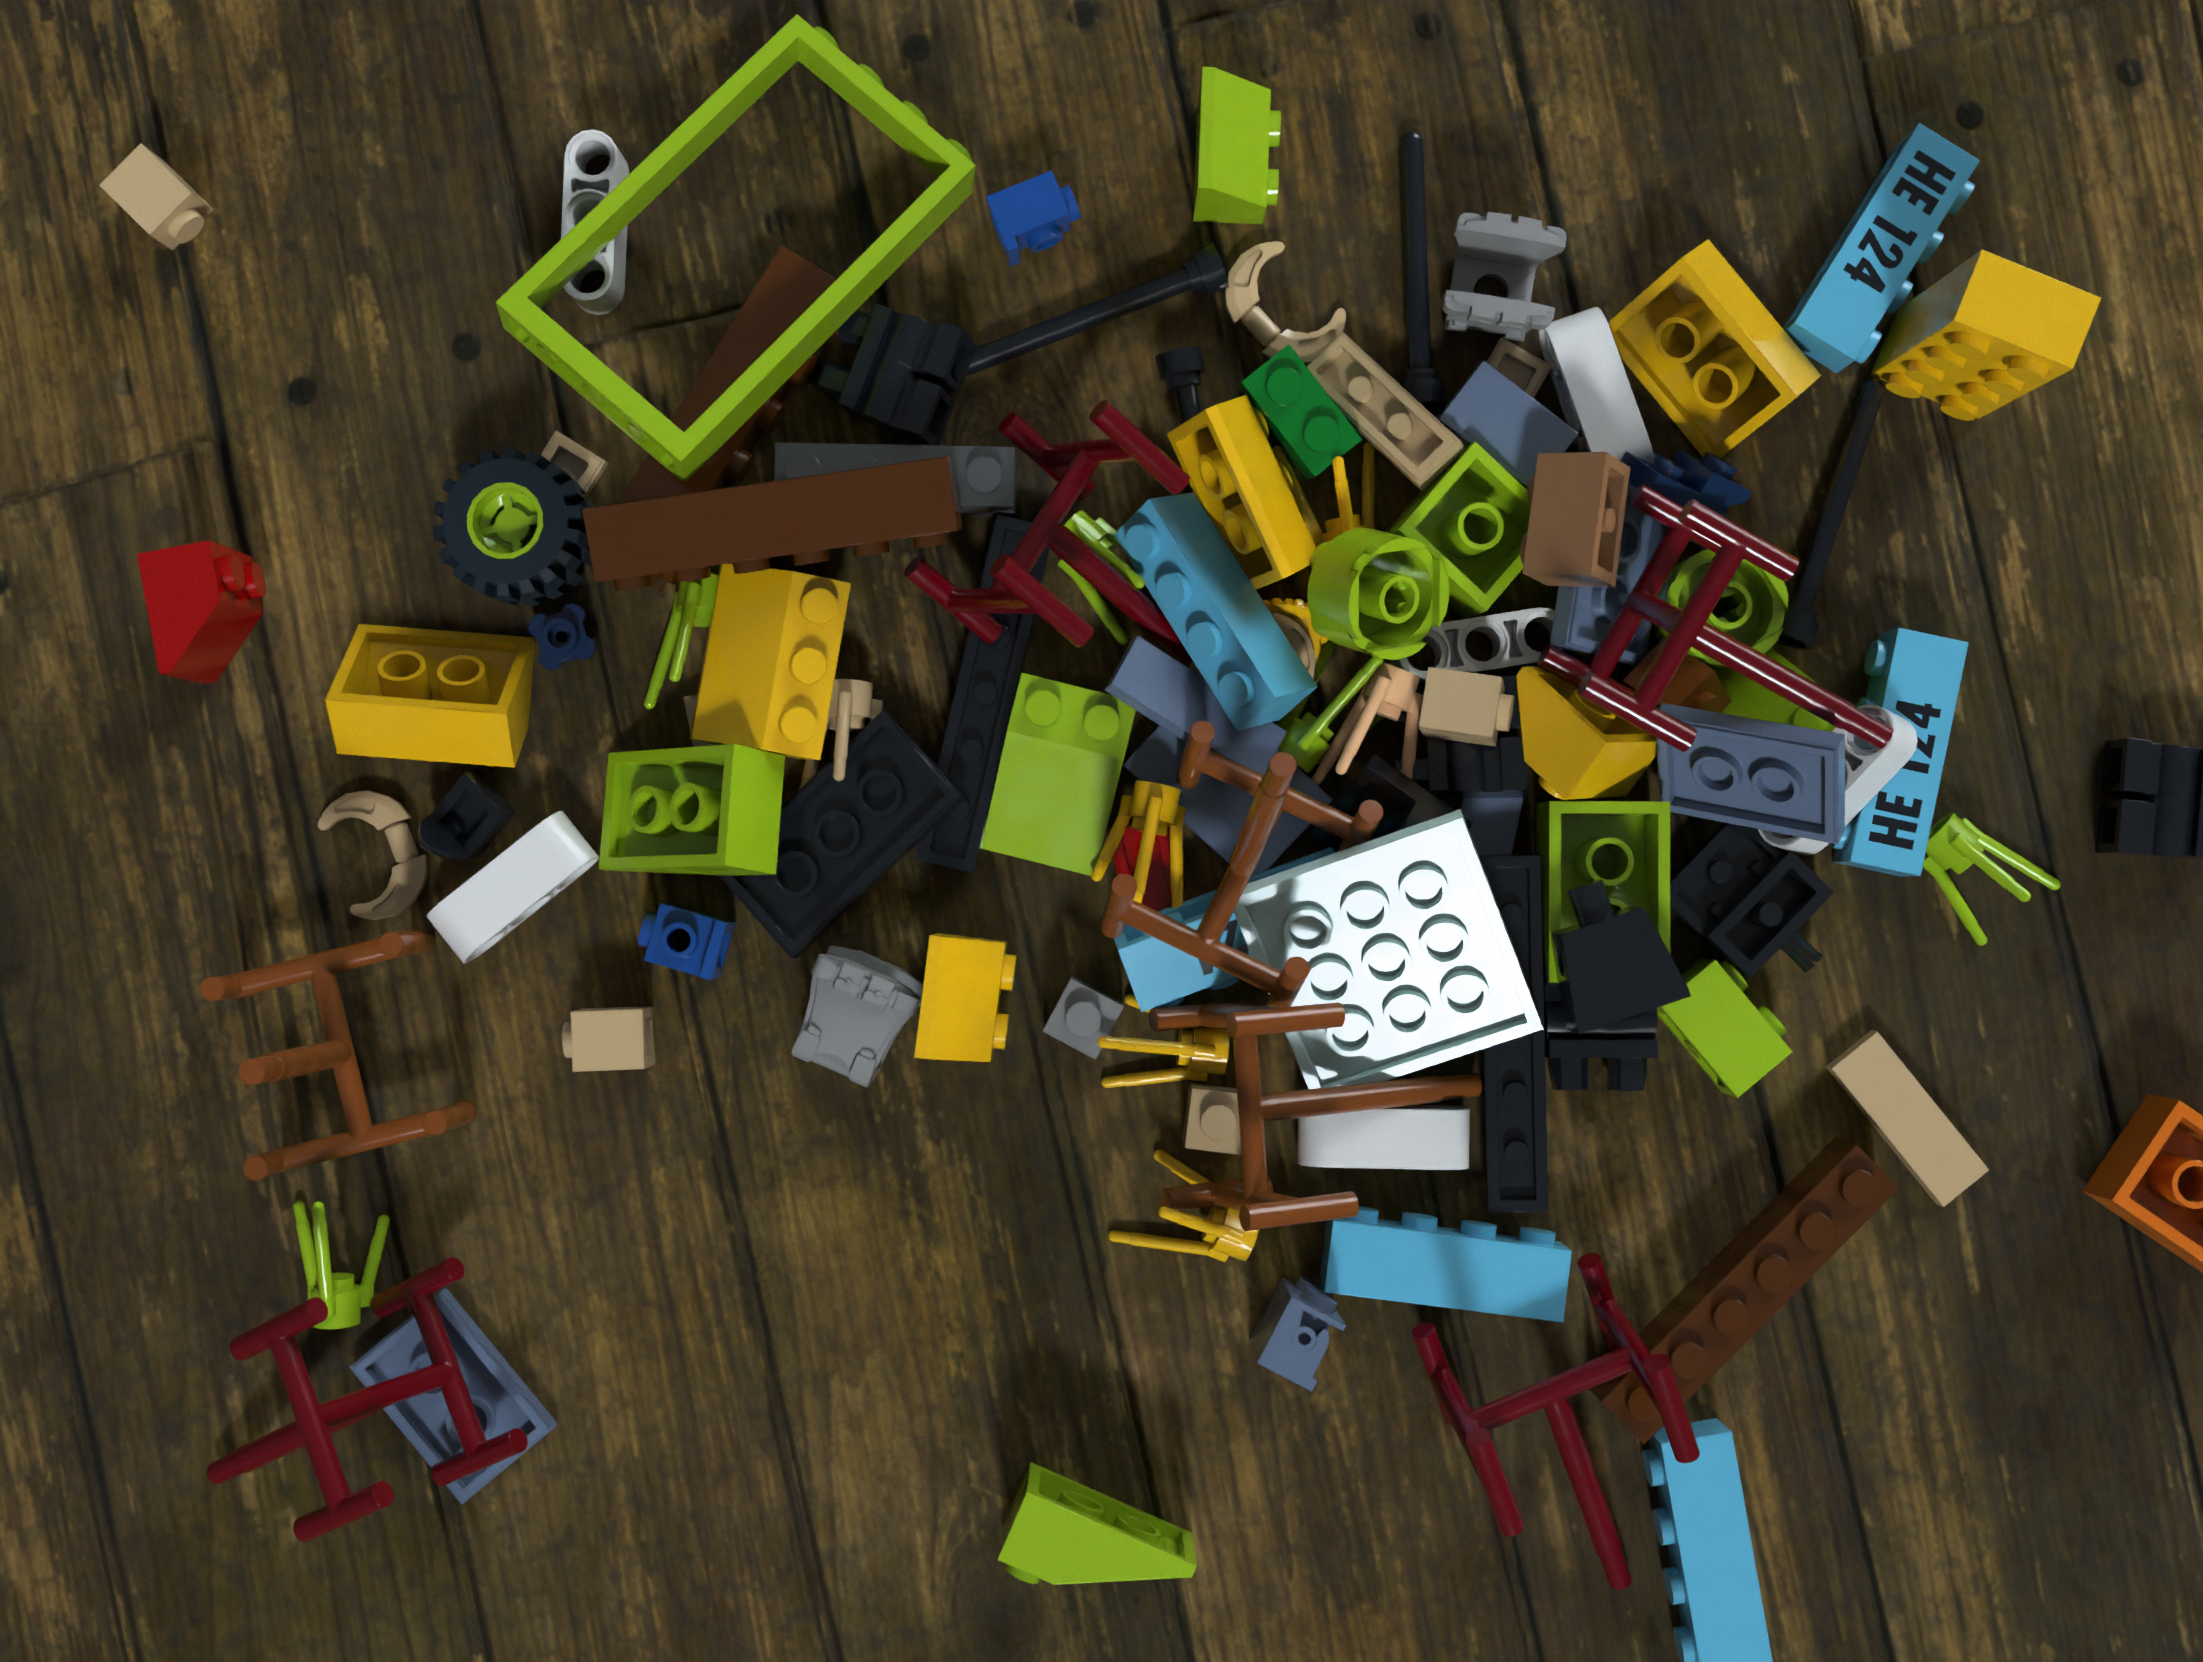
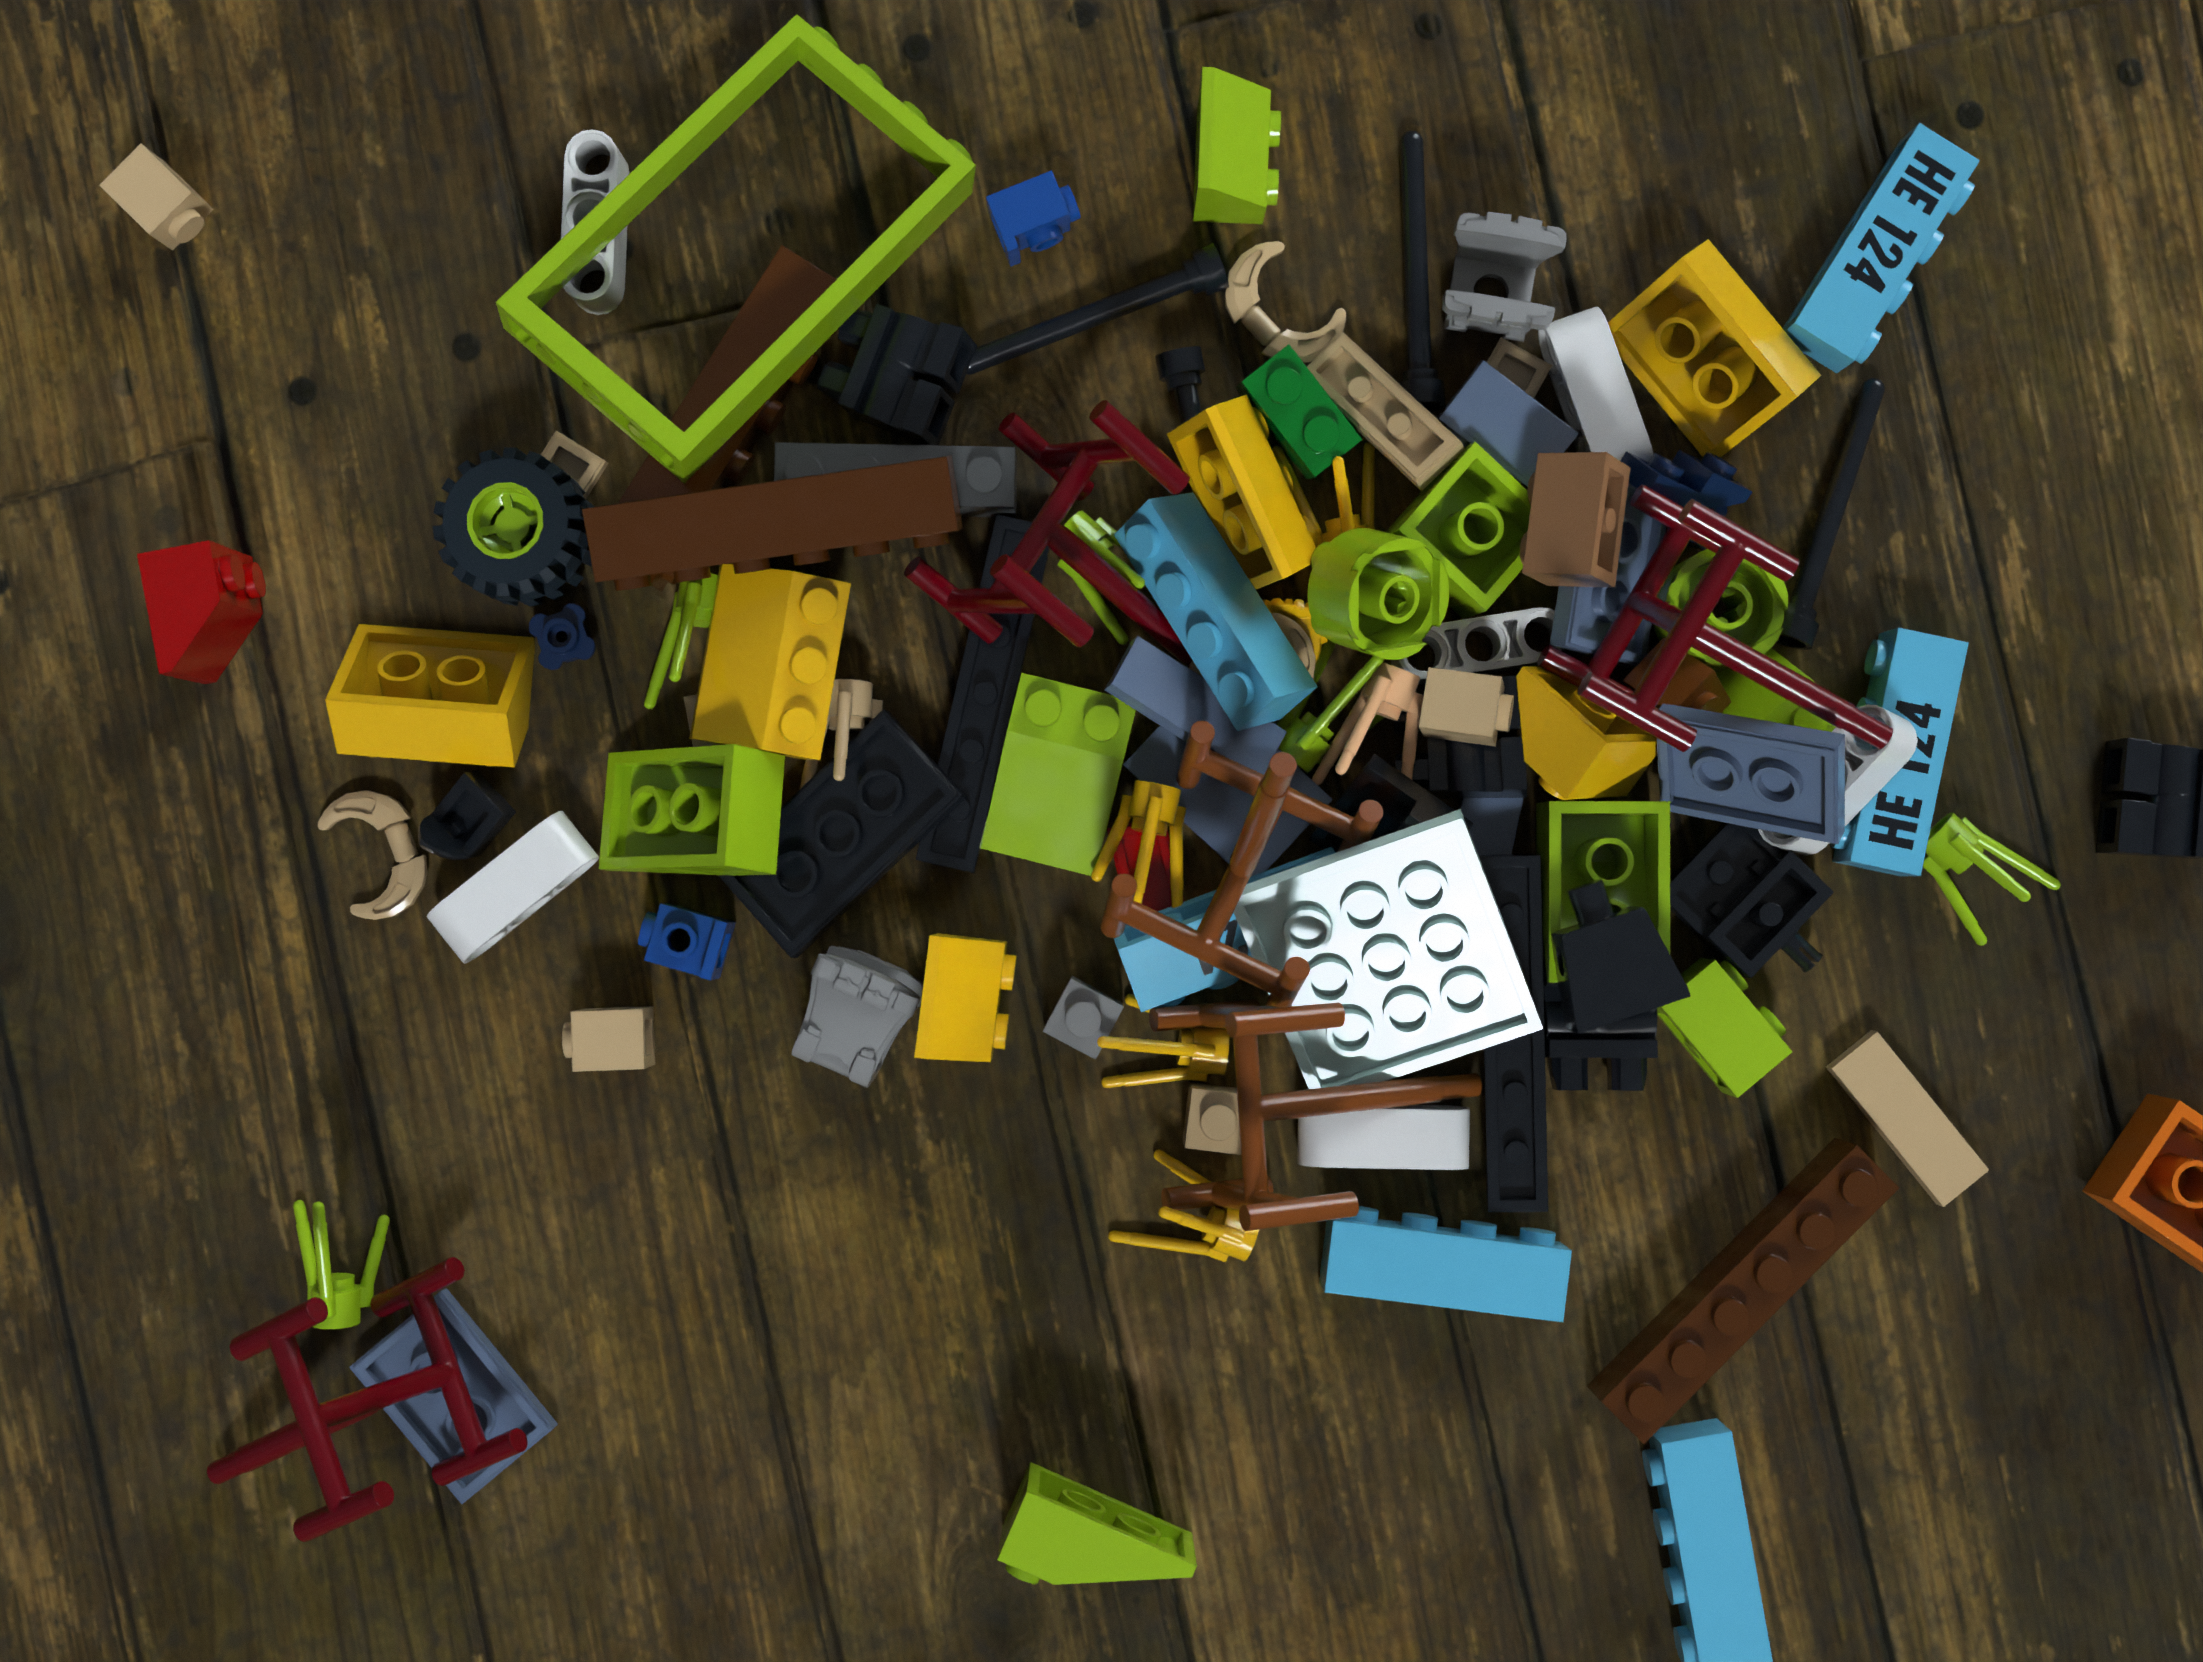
dark orange piece [200,930,477,1181] -> none
sand blue hinge [1249,1276,1346,1392] -> none
dark red piece [1411,1253,1700,1590] -> none
yellow brick [1871,250,2101,421] -> none

